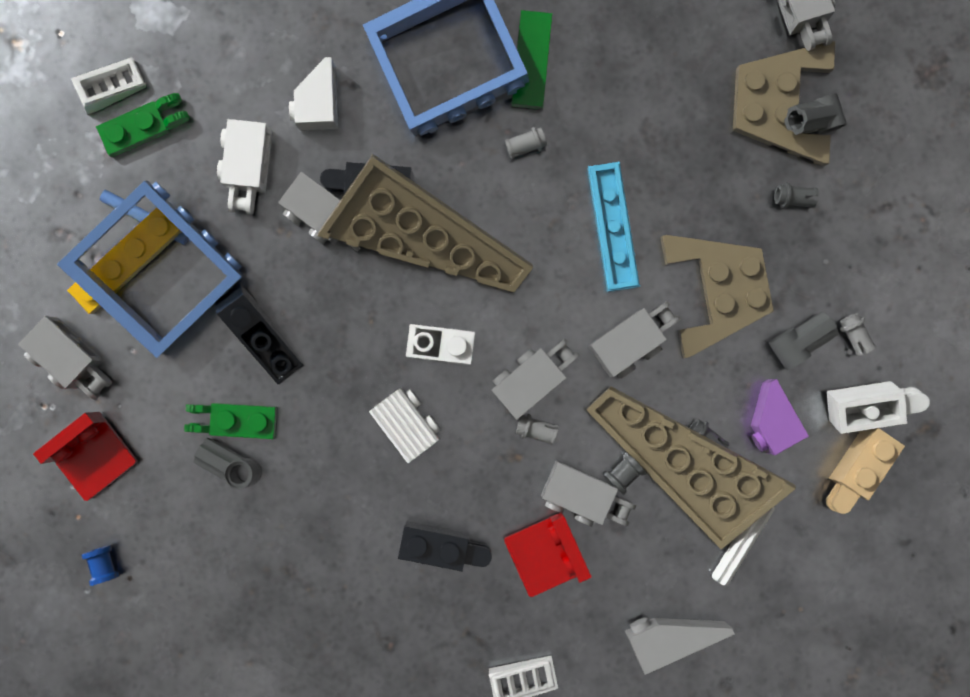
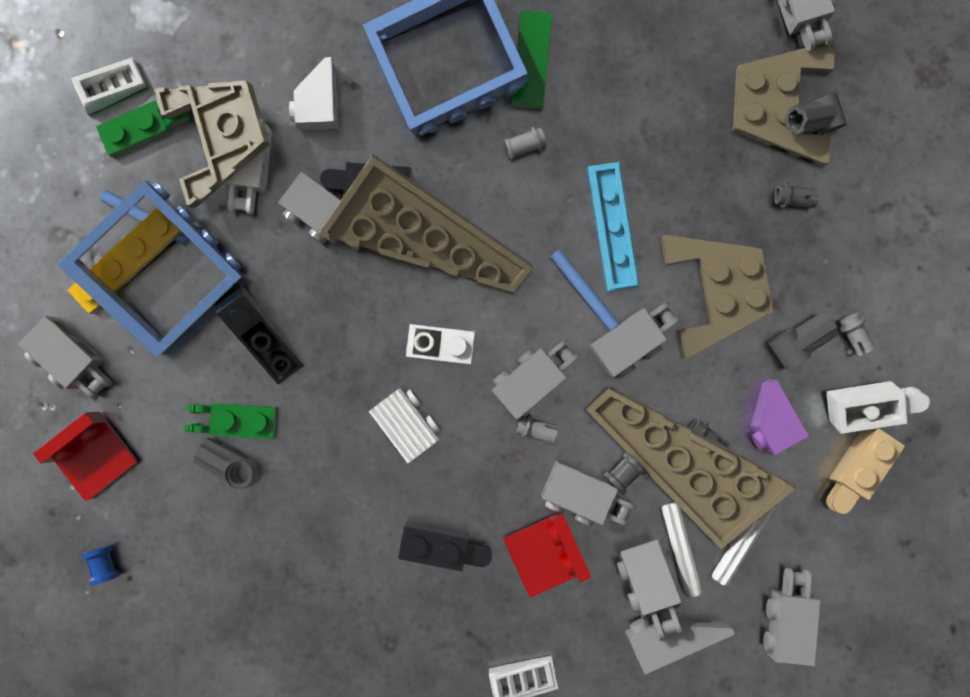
none -> wing [154,80,270,208]
none -> medium blue bar [550,249,620,331]
none -> light grey brick [616,540,682,641]
none -> white axle [662,502,702,598]
none -> light grey brick [763,568,820,666]

